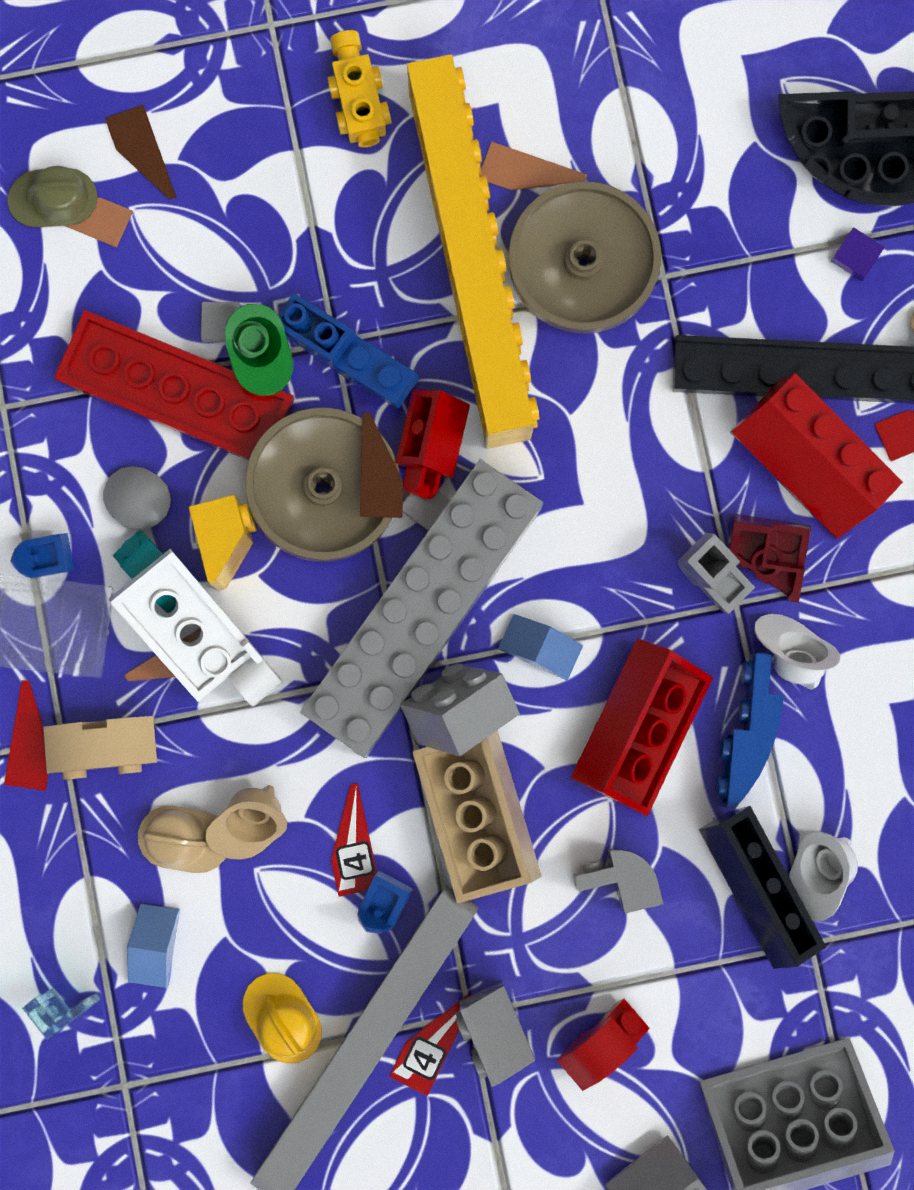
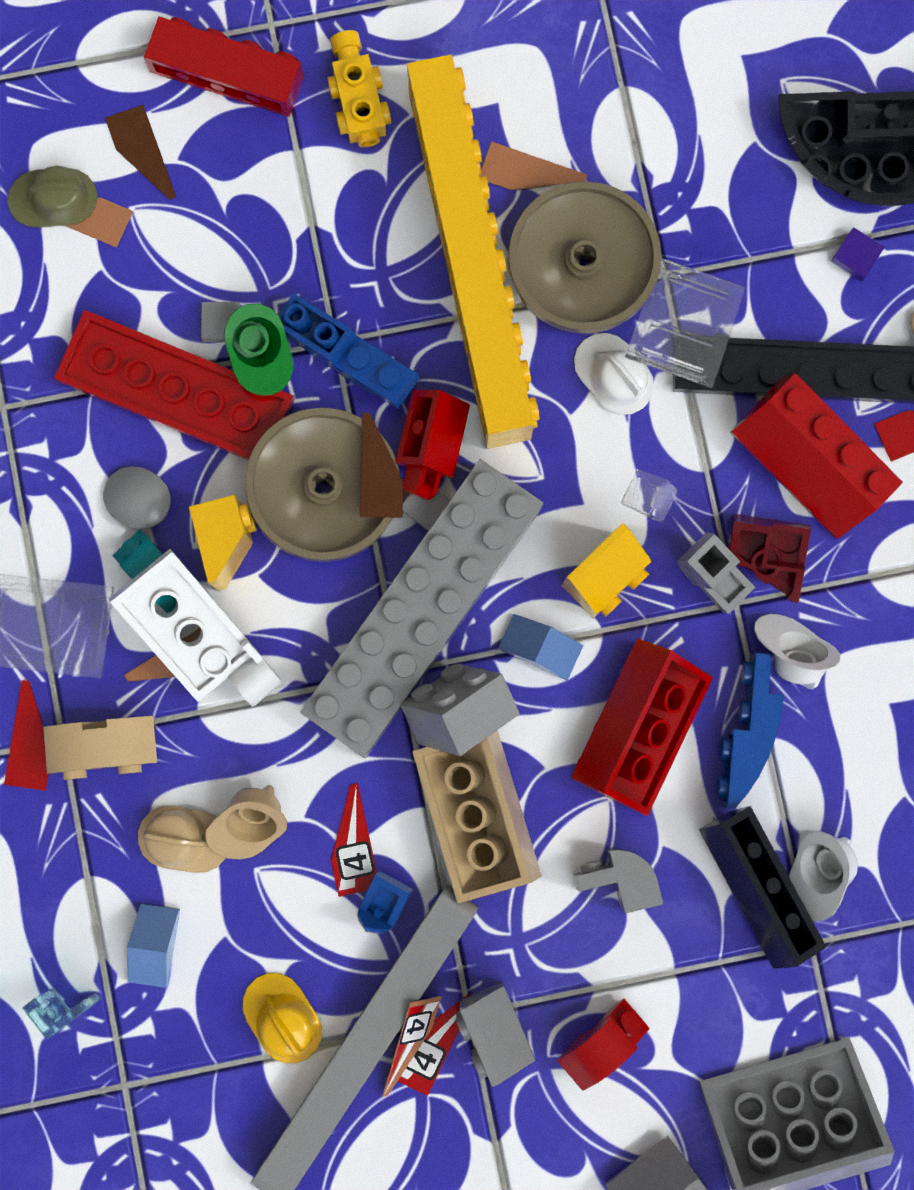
blue plate [10,533,74,578] -> none
none -> red brick [144,16,304,117]
none -> sticker [382,996,442,1097]
none -> yellow slope [562,523,652,619]
none -> white piece [574,333,654,415]
none -> clear slope [620,469,677,522]
none -> clear piece [625,258,746,388]

